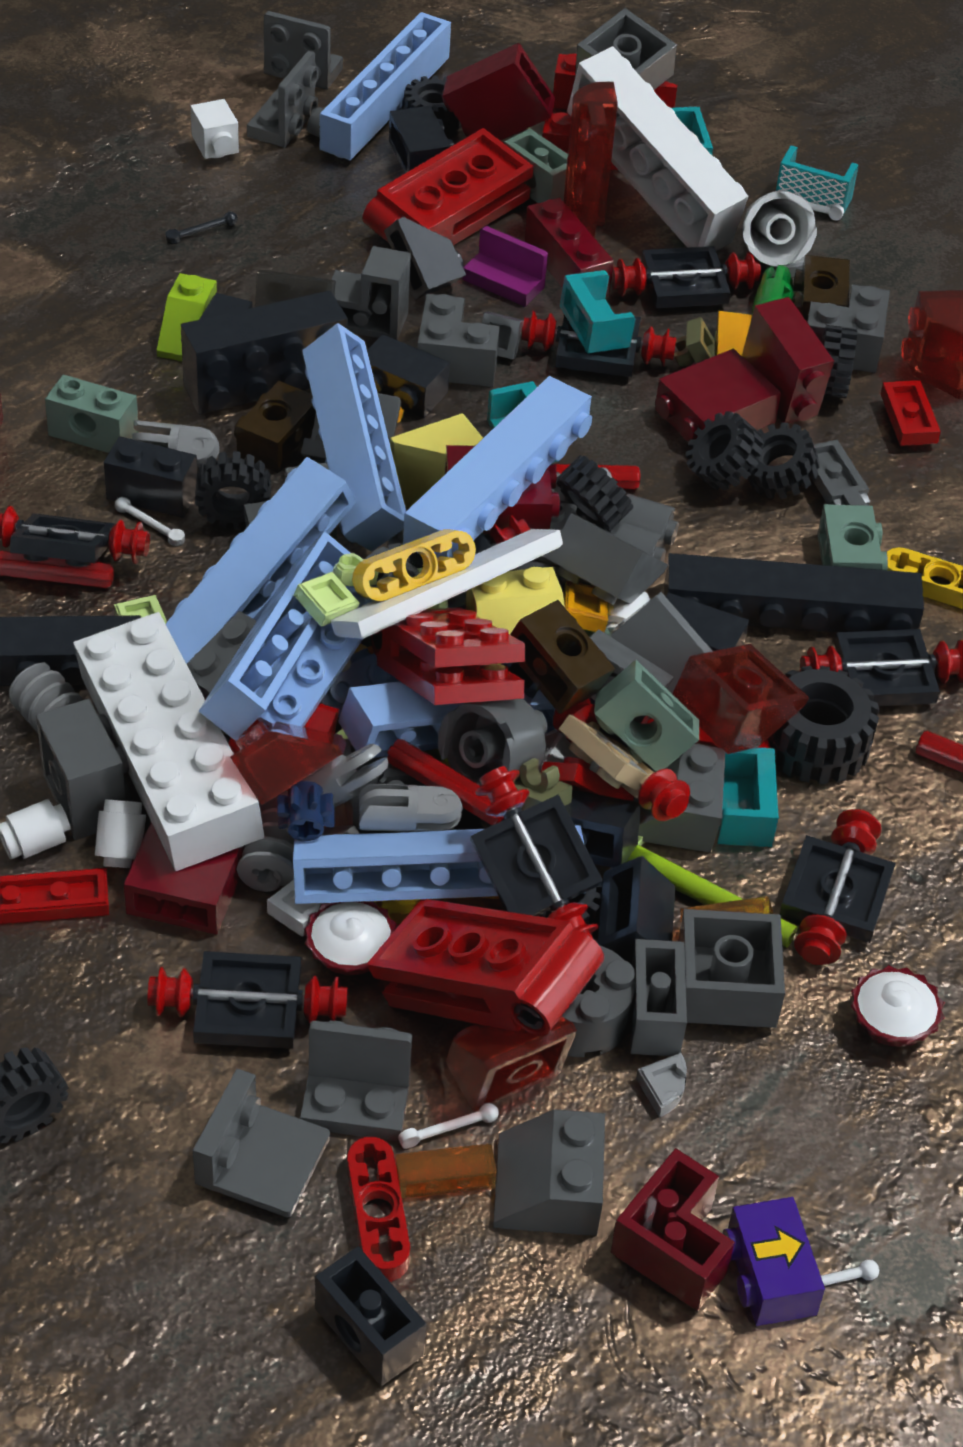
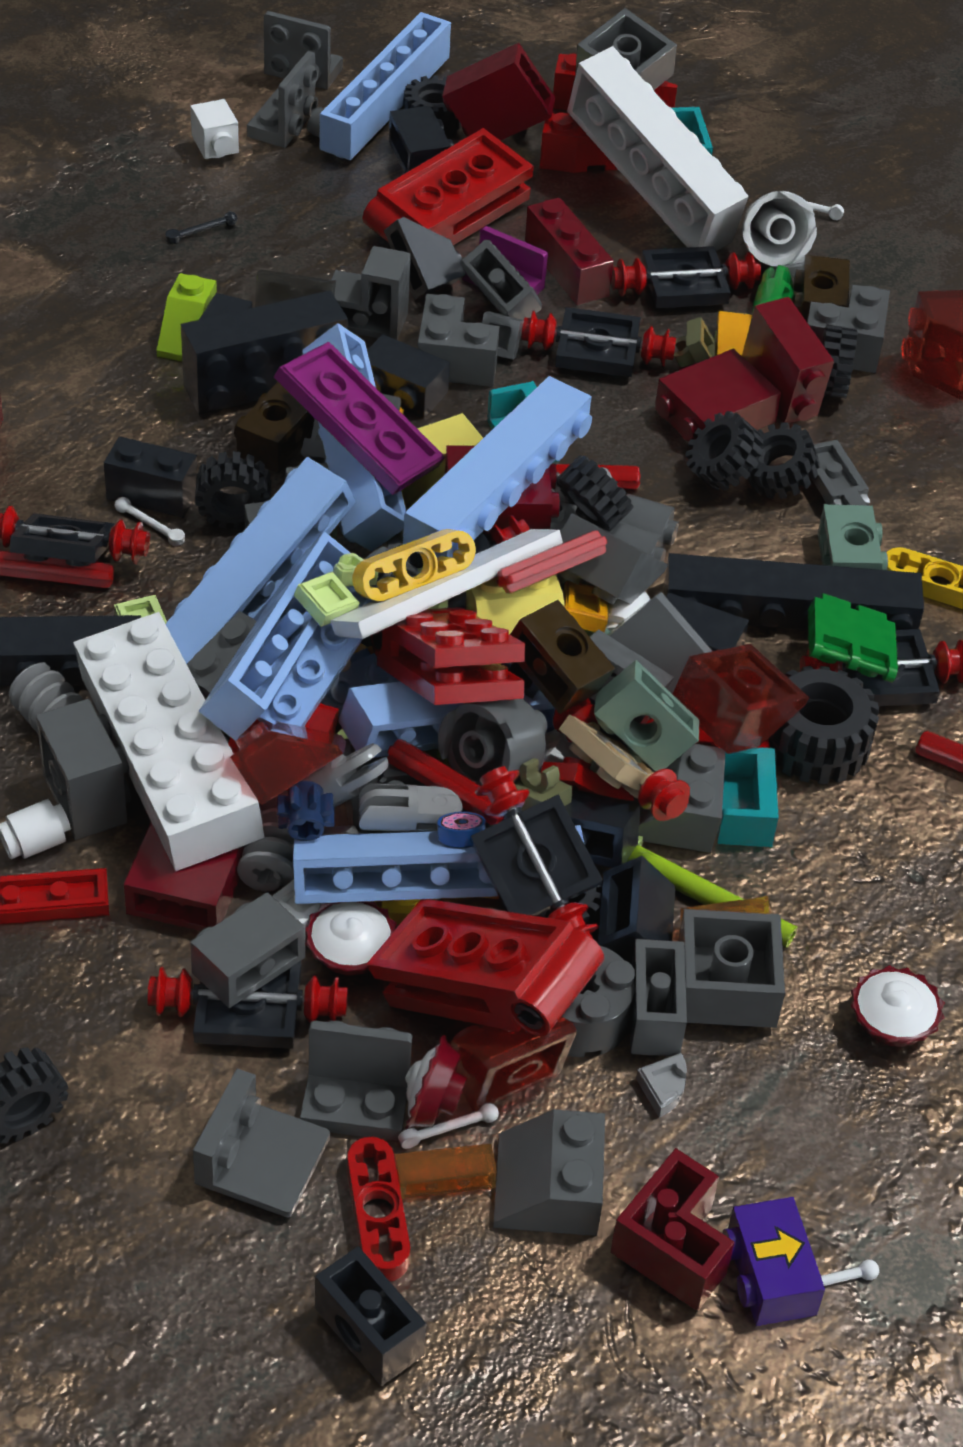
sand green brick [45,374,139,453] -> none
white brick [95,799,146,868] -> none
light grey arm [132,420,220,467] -> none
sand green brick [504,129,579,203] -> none
teal panel [560,270,636,353] -> none
clear red brick [563,81,618,238] -> none
teal panel [776,145,859,217] -> none
black plate [779,809,896,965] -> none
red plate [880,380,941,446] -> none
none -> dark grey brick [190,892,305,1008]
none -> magenta tile [274,342,445,495]
none -> dark red piece [405,1035,468,1130]
none -> blue tile [437,812,486,848]
none -> dark grey brick [460,240,542,320]
none -> axle [497,530,608,594]
none -> green plate [808,593,898,683]

